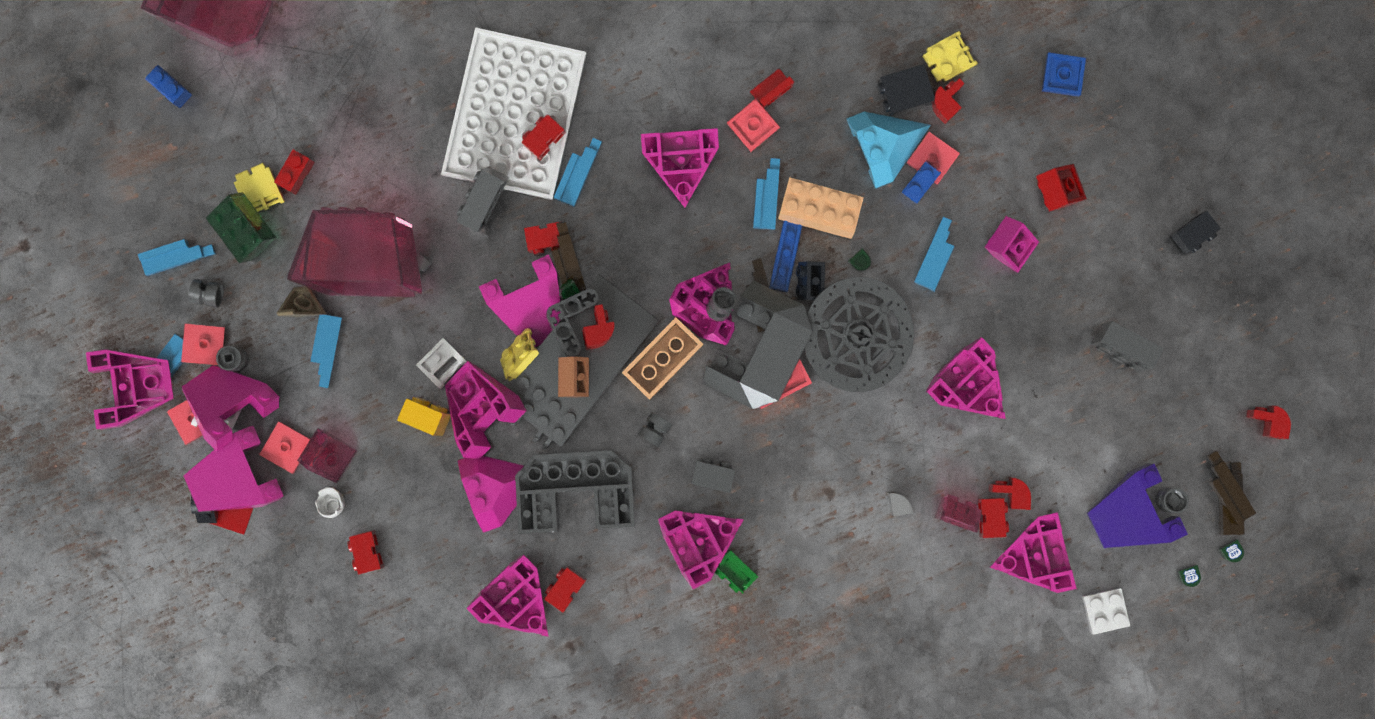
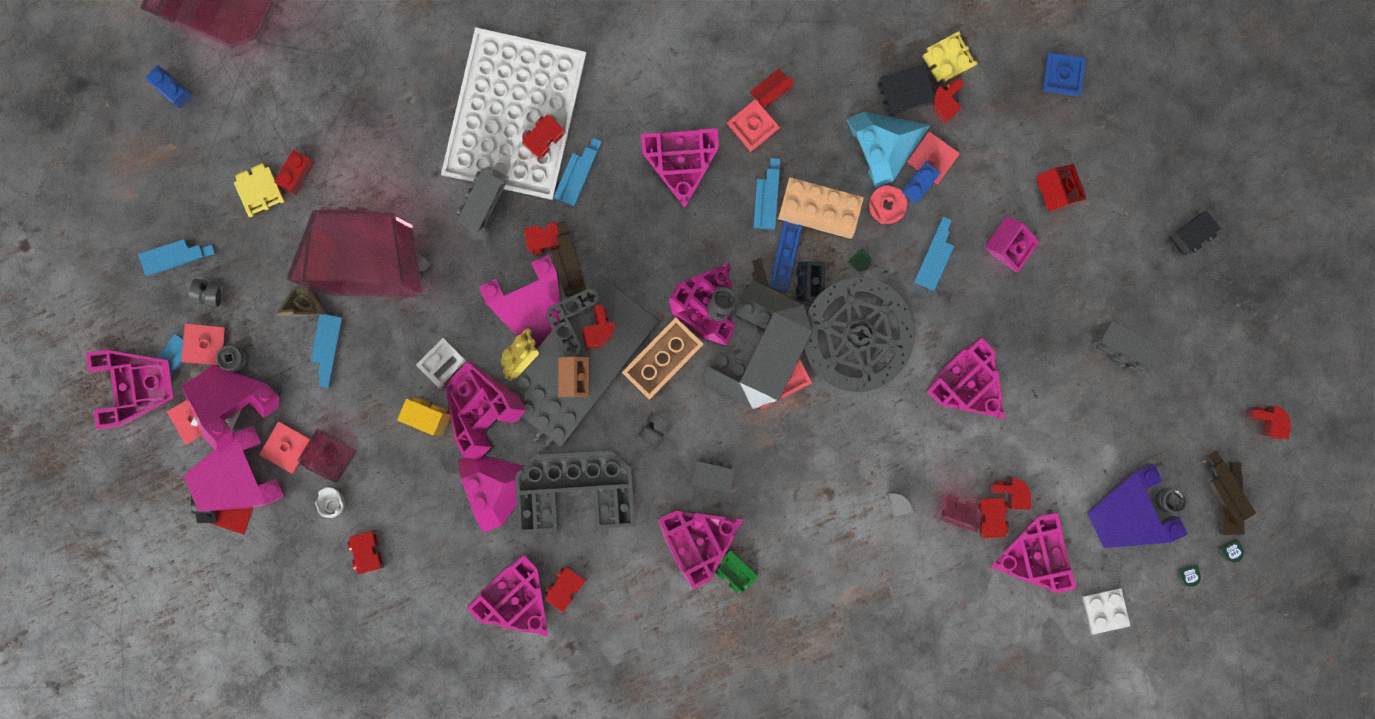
clear green brick [206,192,277,264] -> none
dark green tile [559,279,580,300] -> none
none -> coral plate [869,185,907,224]

